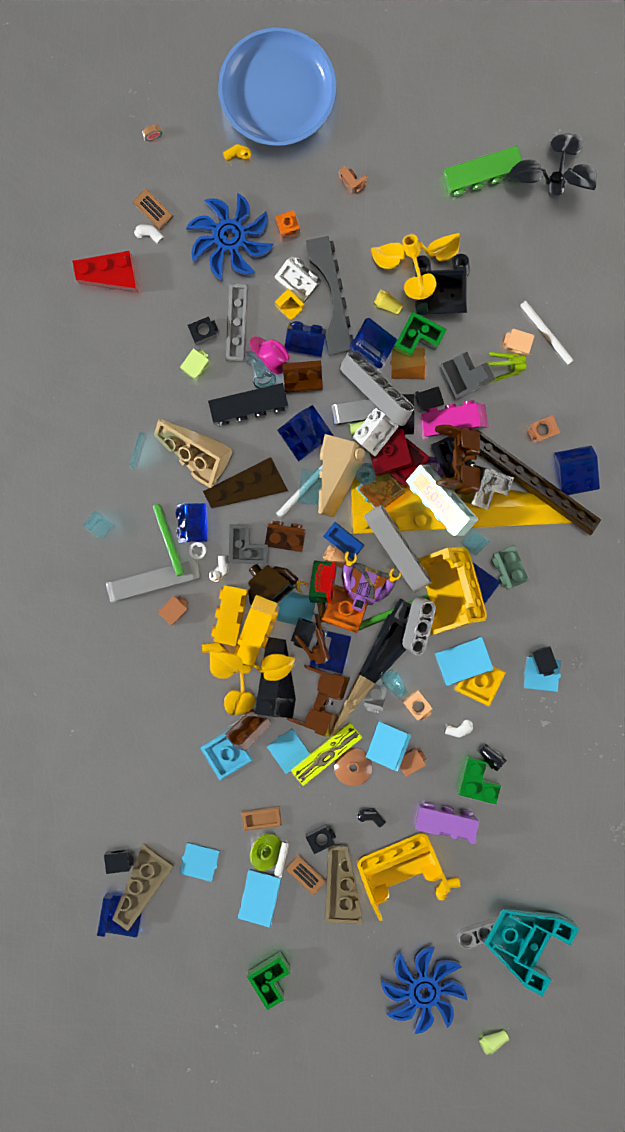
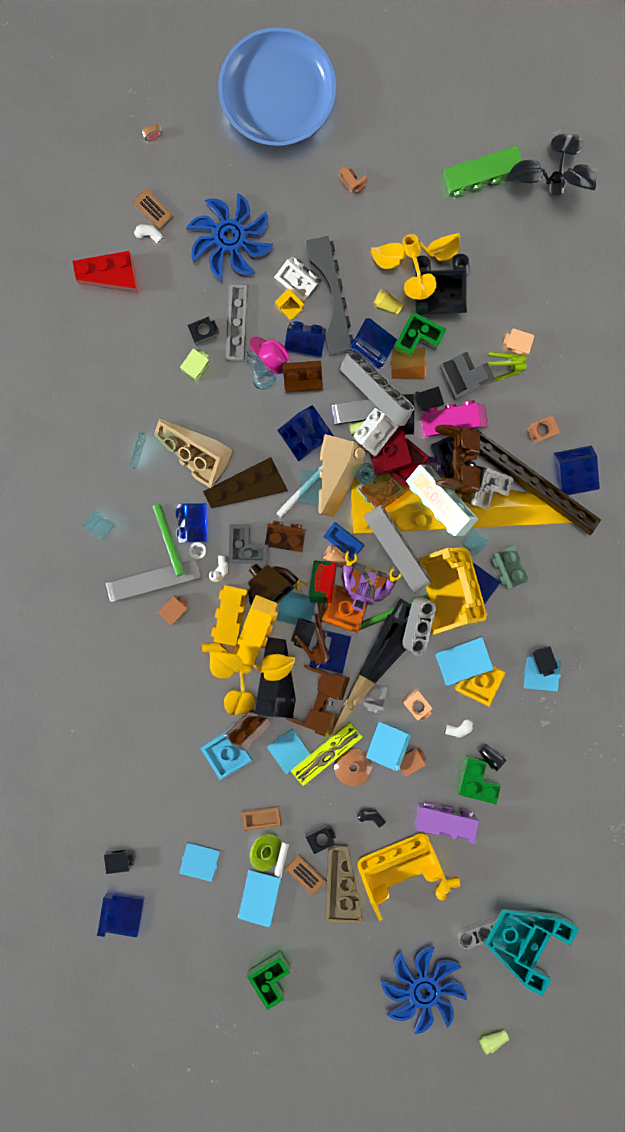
dark tan wing [112,844,174,931] -> none
black brick [208,383,288,427] -> none
yellow arm [222,144,251,161] -> none
orange brick [275,210,300,239] -> none
clear light blue cone [381,670,408,699] -> none
white bar [520,301,573,365] -> none

